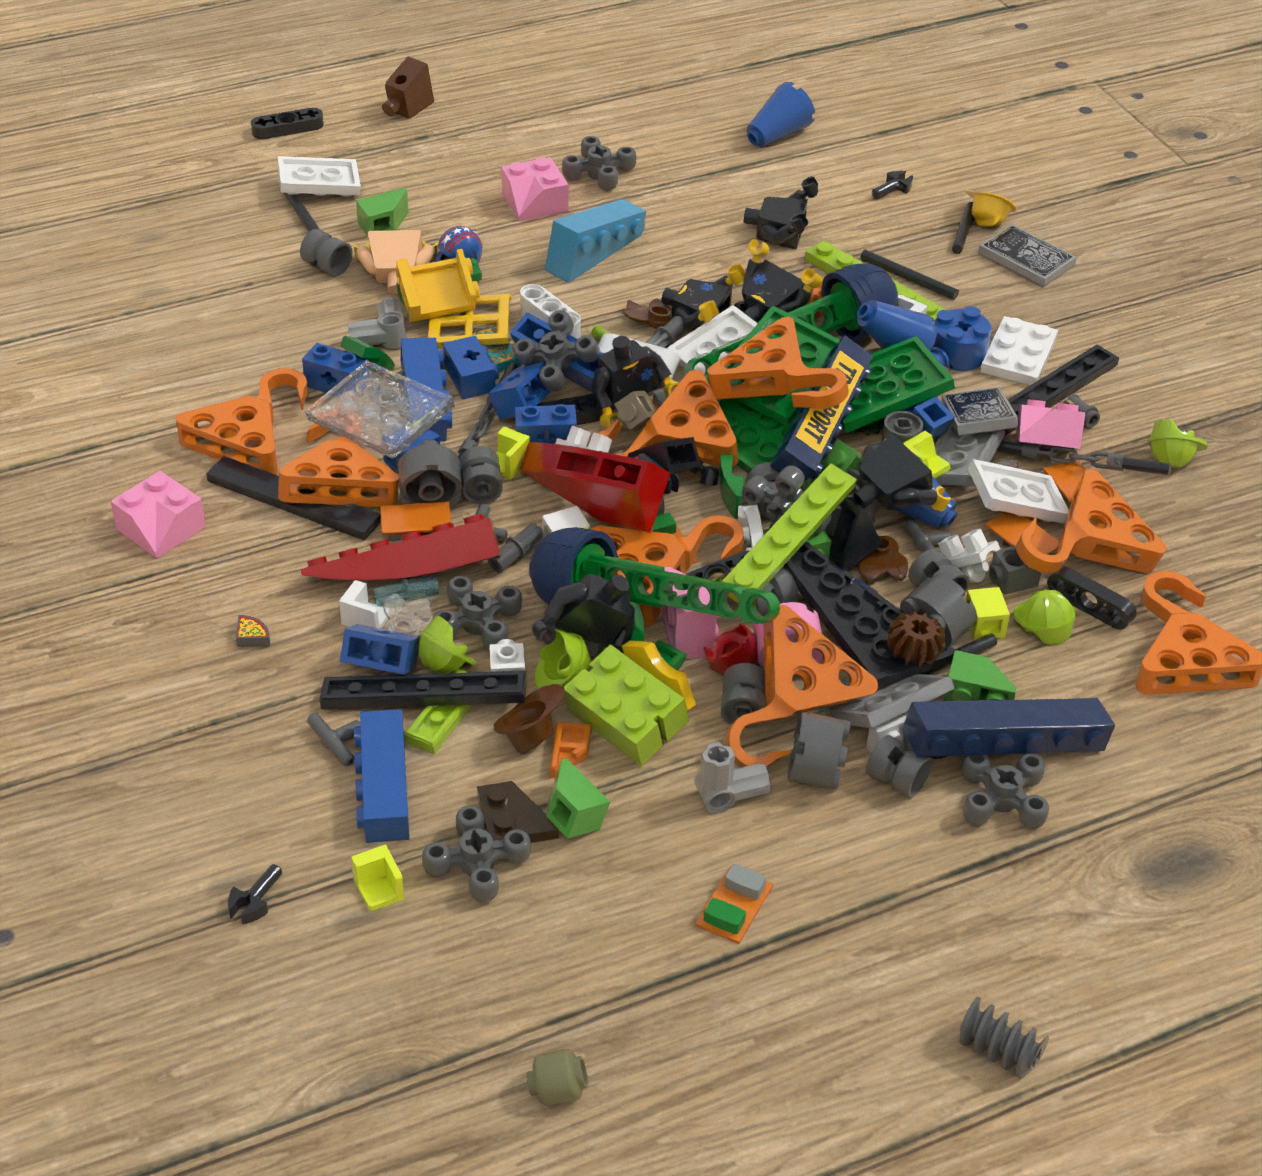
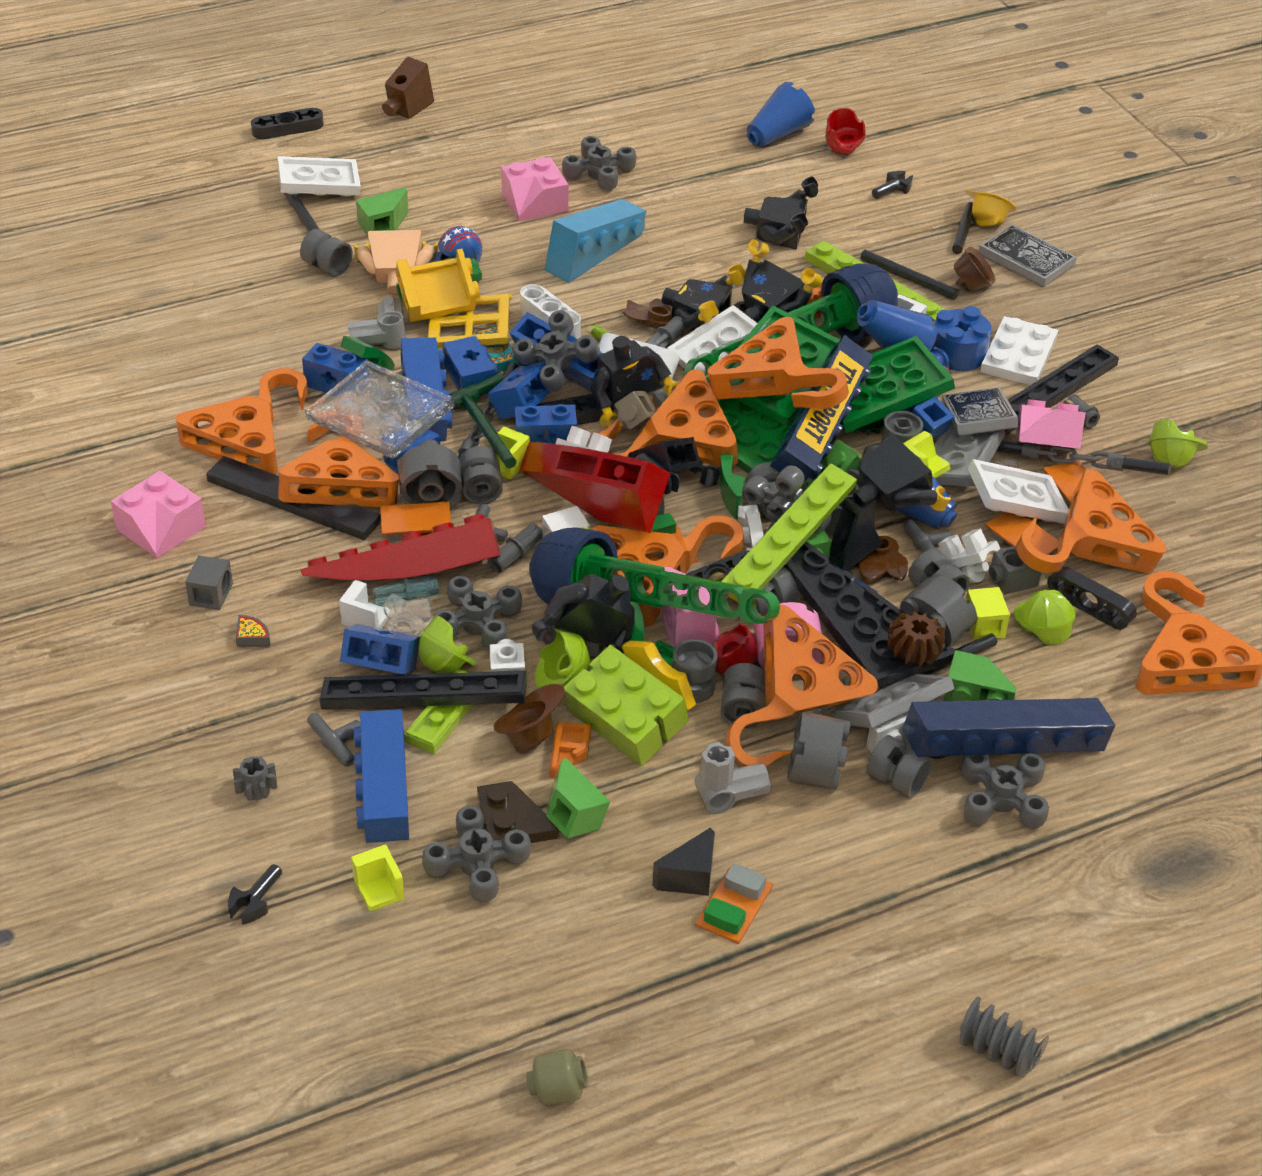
none -> dark grey brick [185,555,233,610]
none -> dark grey gear [233,756,278,801]
none -> dark green bar [449,372,517,468]
none -> black slope [652,828,715,896]
none -> dark grey wheel [672,639,717,703]
none -> red hair [825,108,866,155]
none -> reddish brown piece [953,247,995,292]

